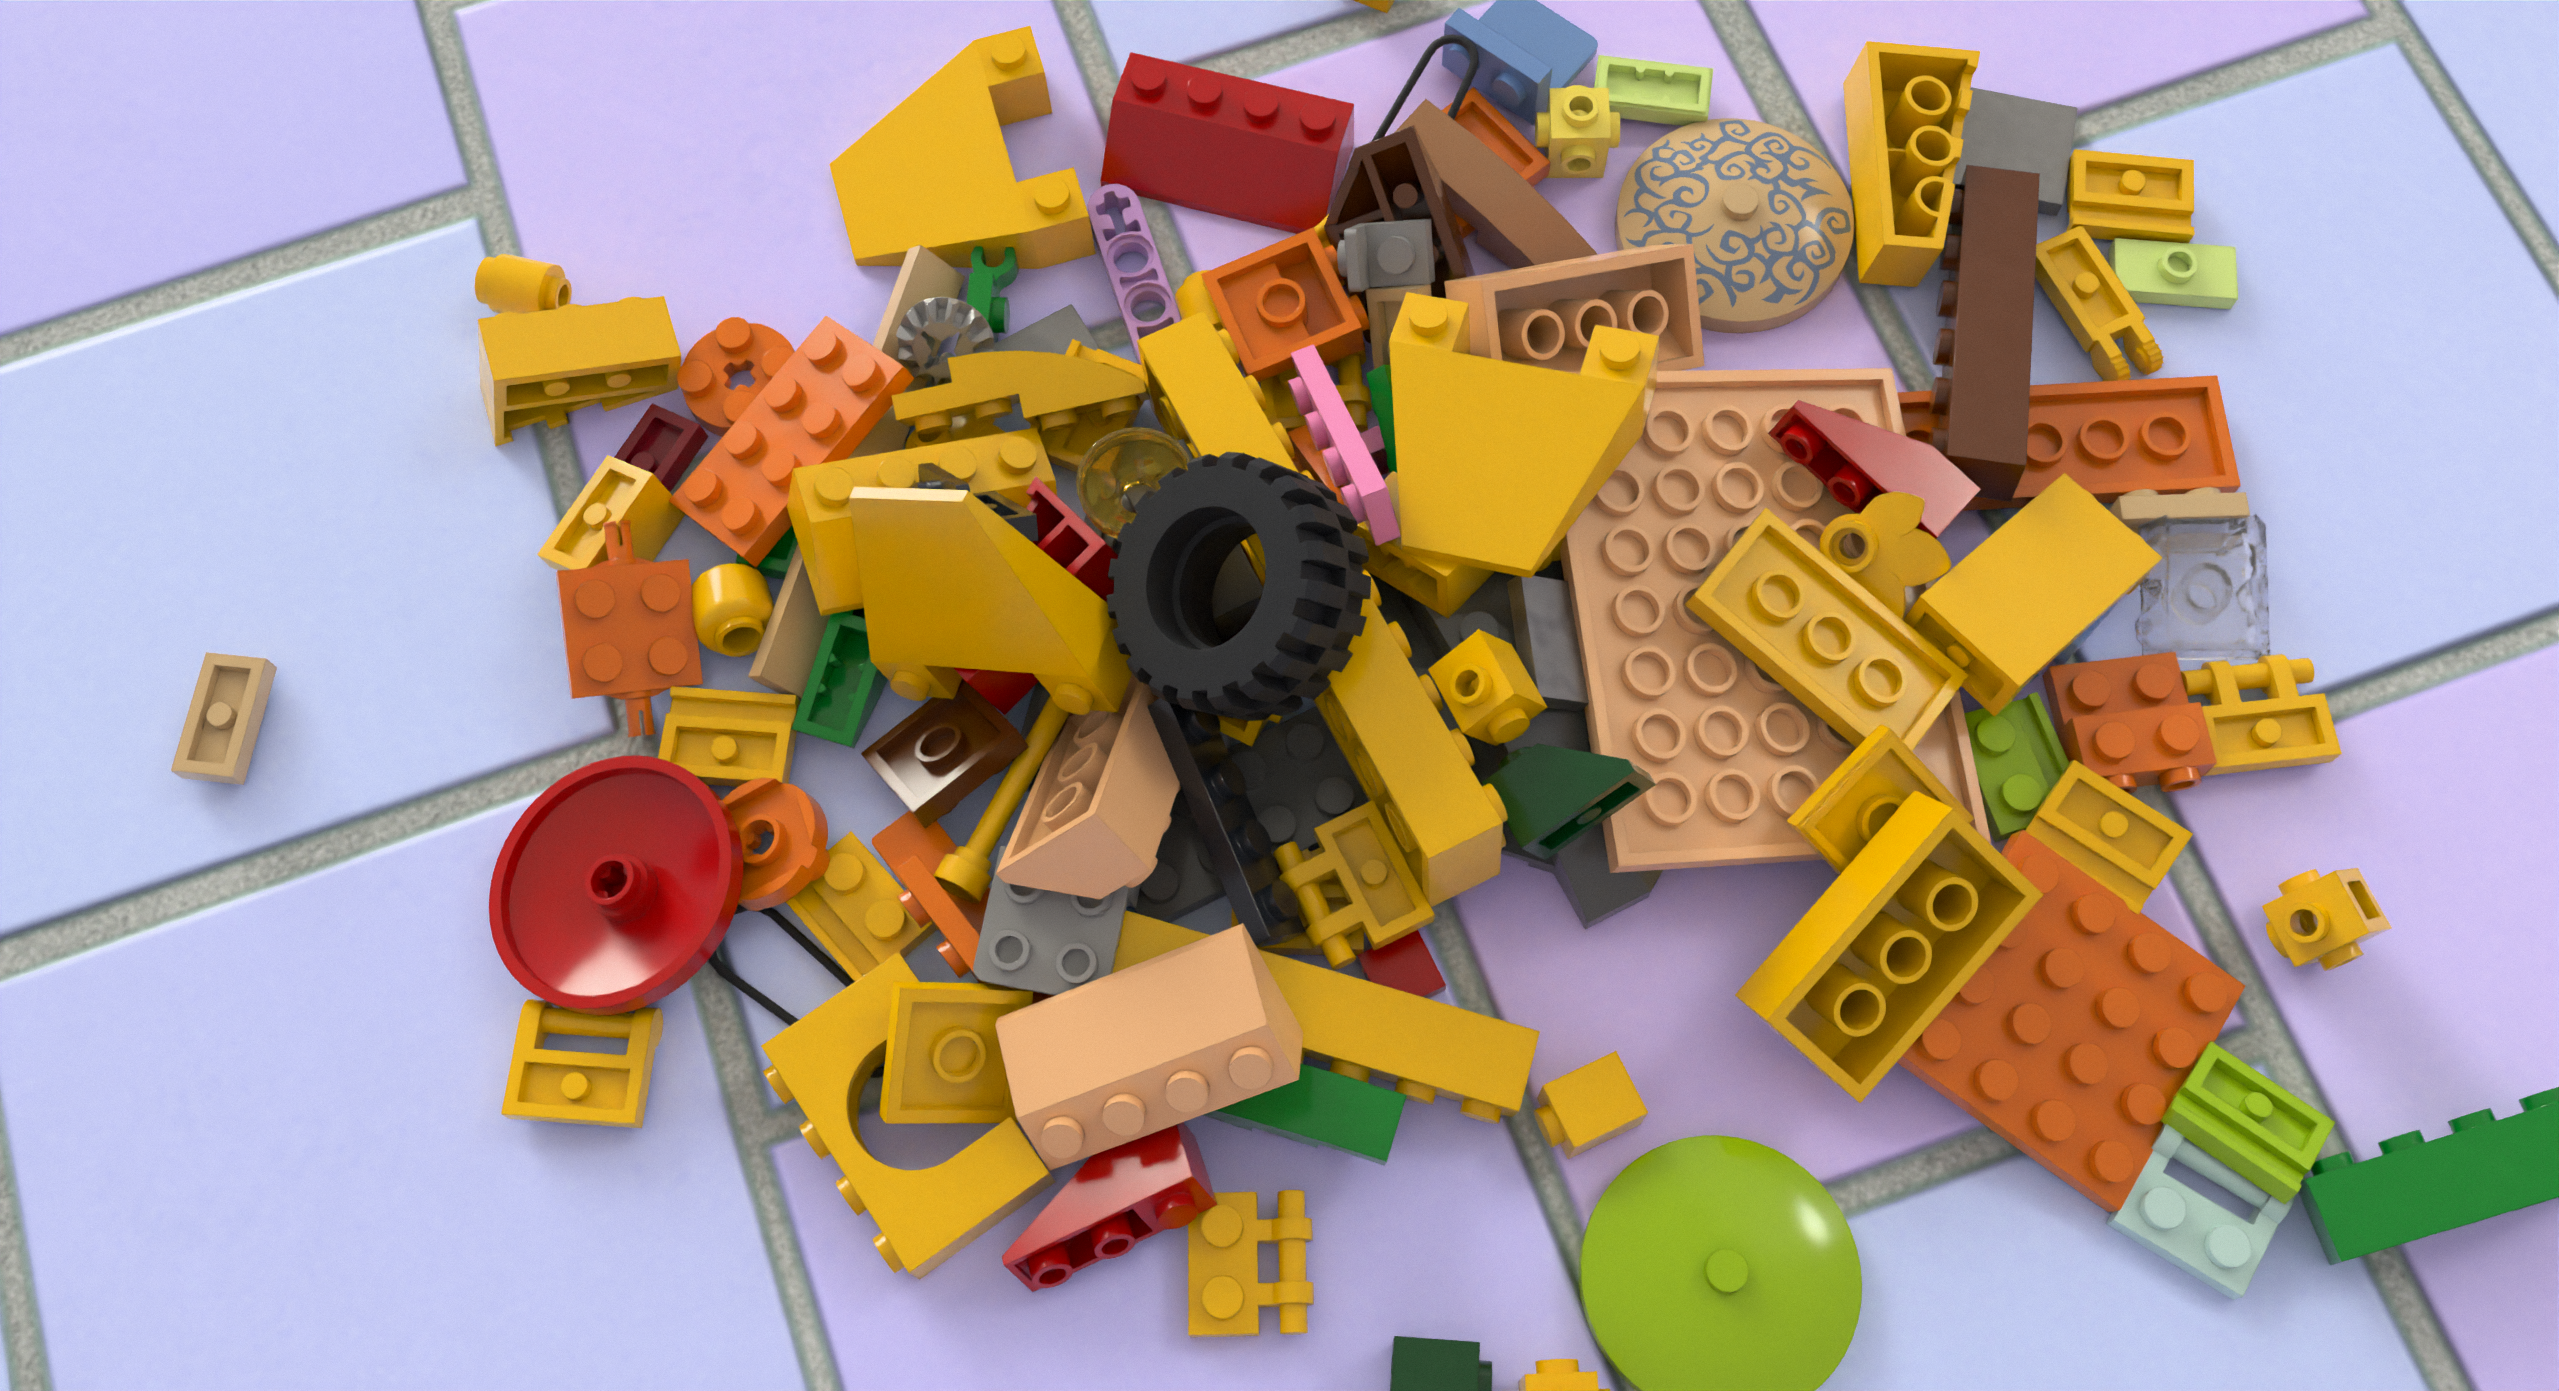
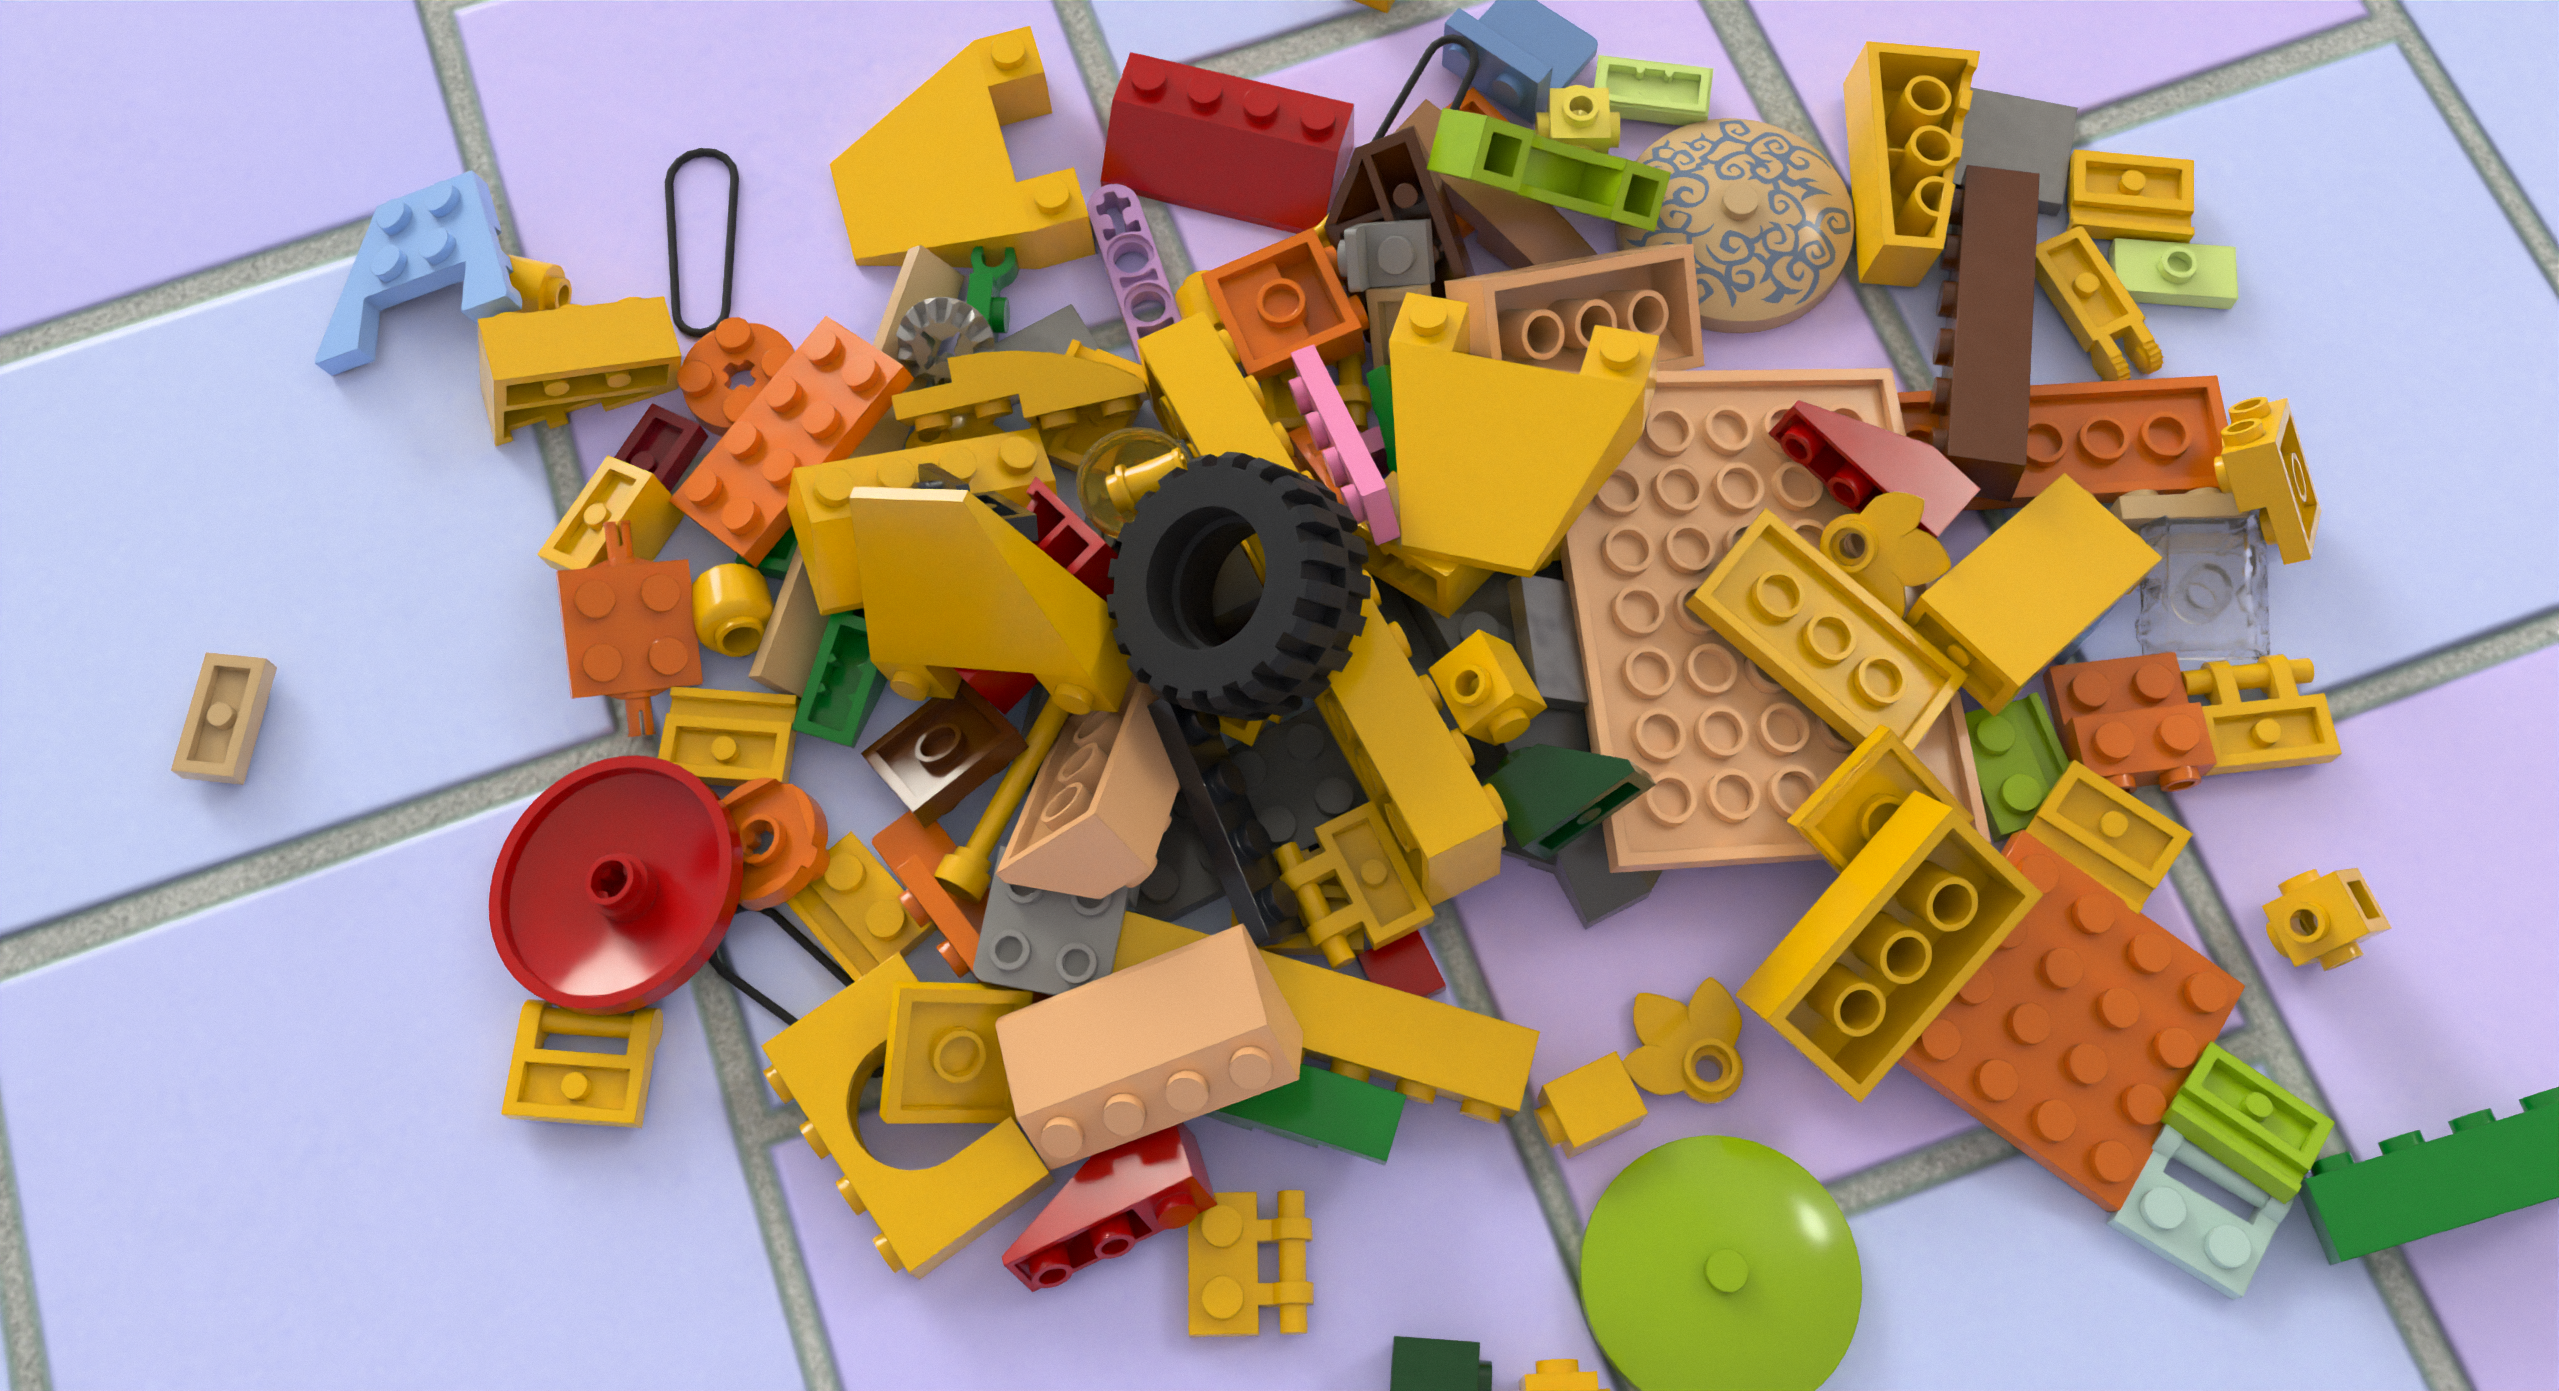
none -> light blue wing [315,170,522,376]
none -> black piece [665,148,739,337]
none -> yellow pin [1105,447,1188,515]
none -> lime arch [1427,108,1671,232]
none -> yellow plate [1622,977,1743,1104]
none -> yellow plate [2214,397,2322,565]

